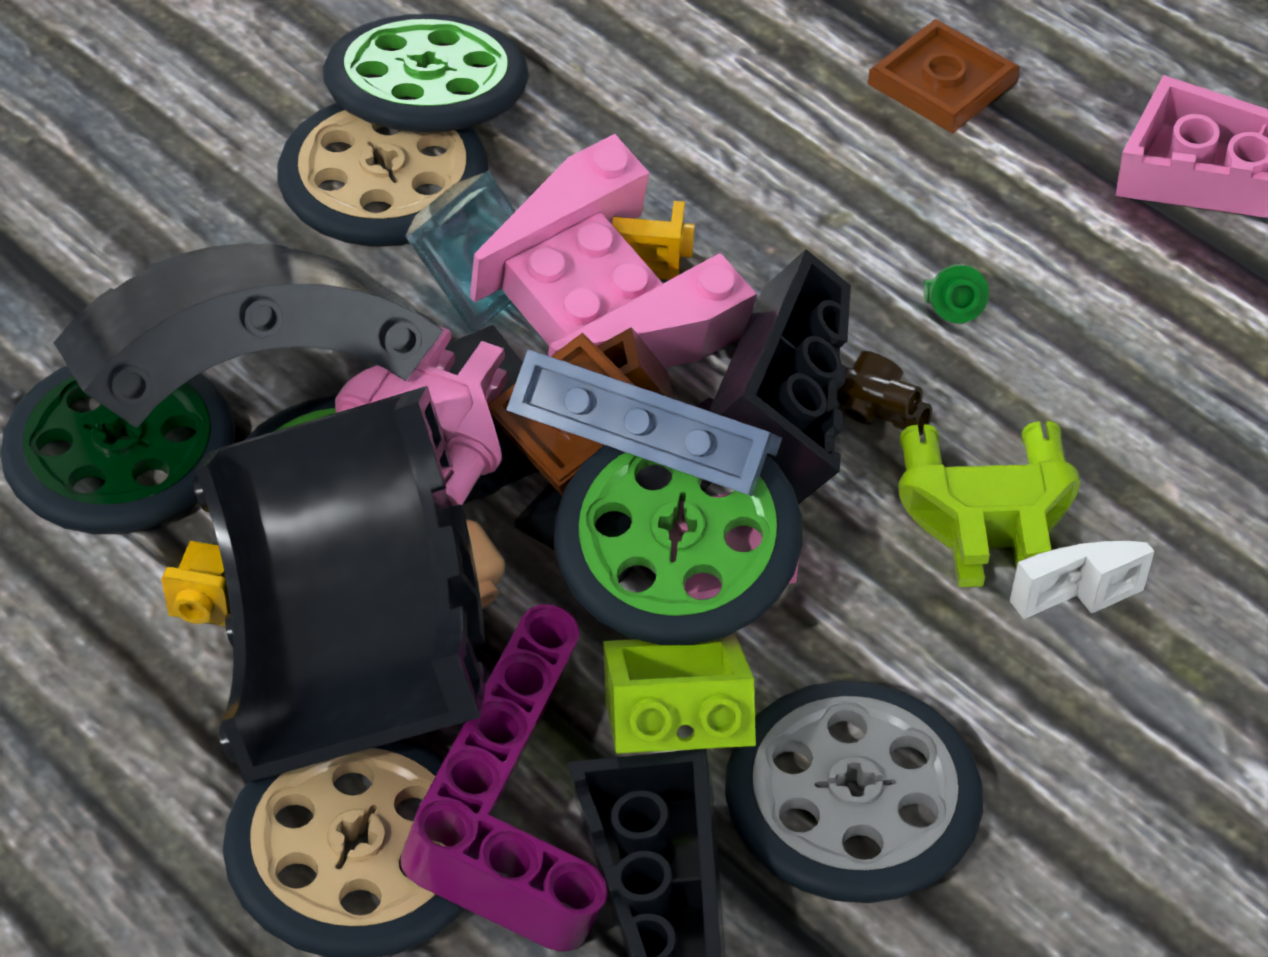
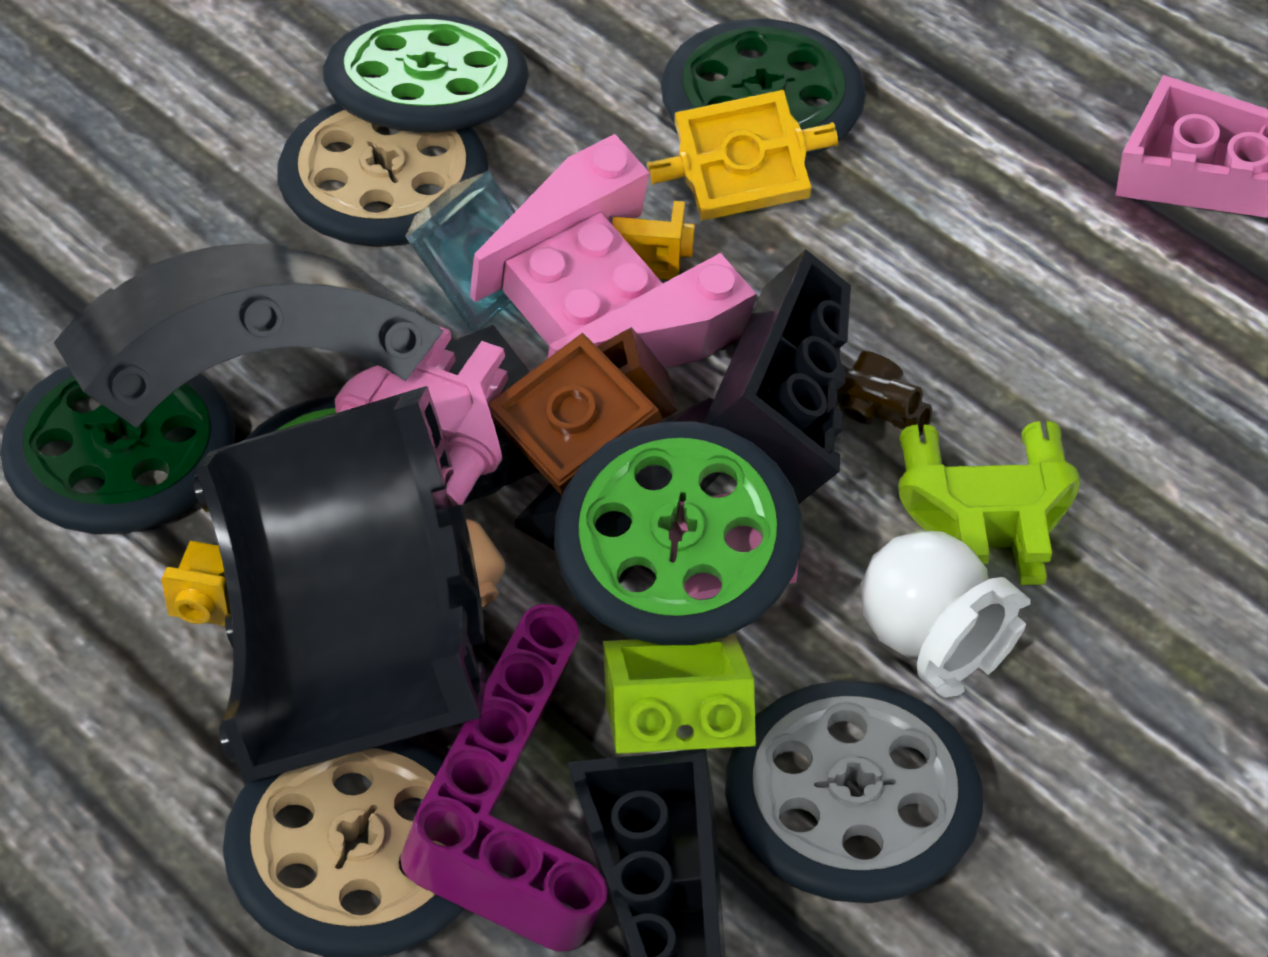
sand blue fence [507,349,782,496] -> none
dark orange tile [868,19,1020,134] -> none
green plate [923,264,989,323] -> none
white slope [1010,541,1155,619] -> none
none -> yellow plate [647,90,838,221]
none -> dark green wedge [661,18,866,158]
none -> white tile [861,530,1030,698]

